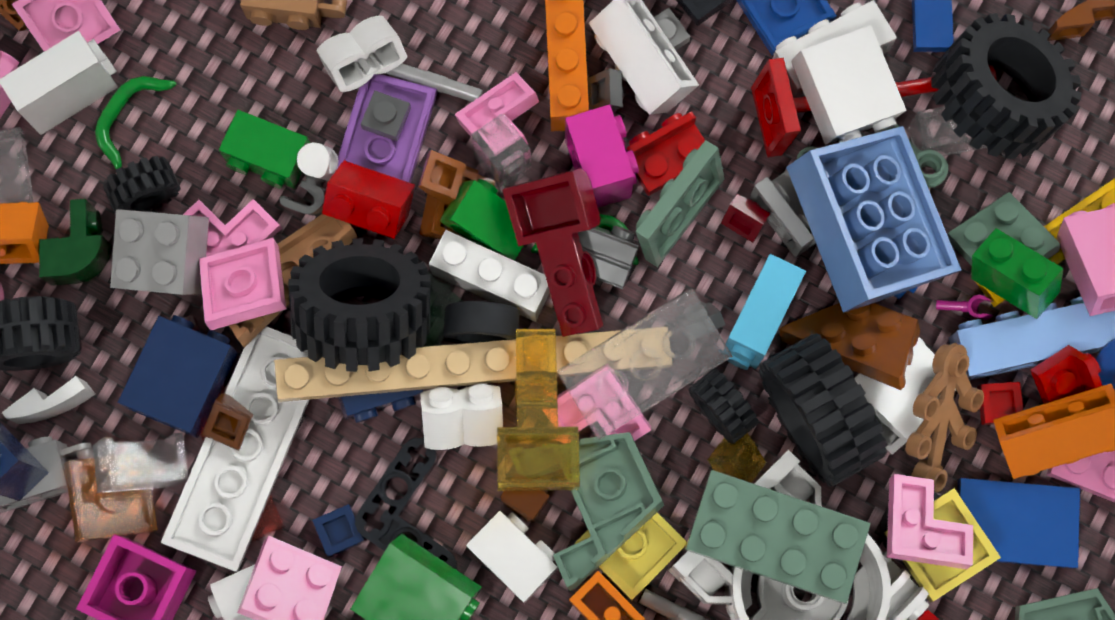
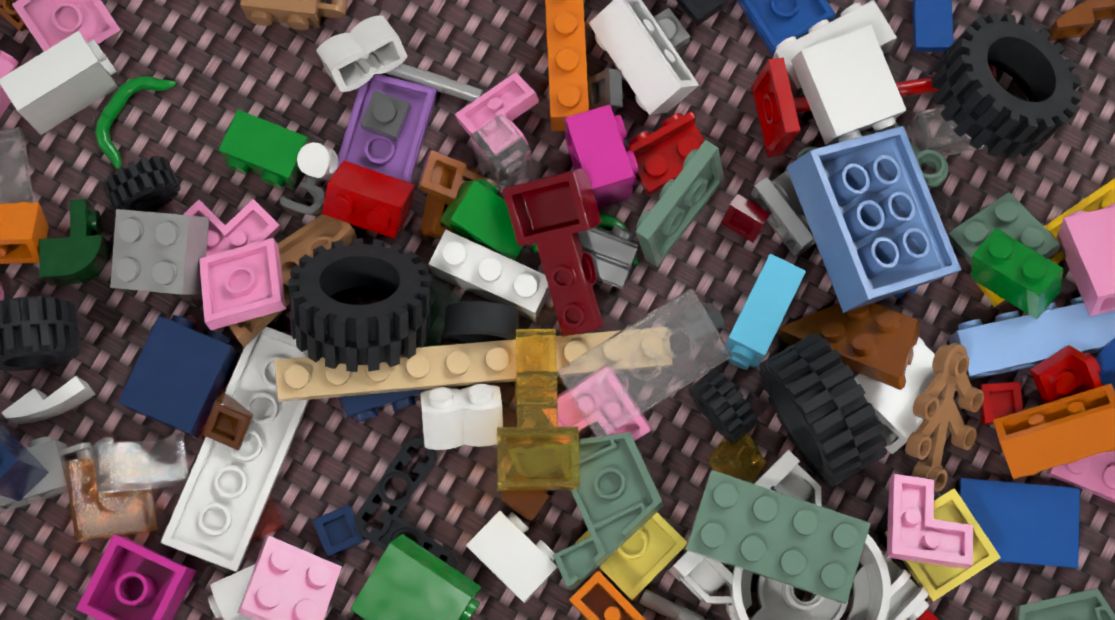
dark pink hand [936,295,994,320] -> none

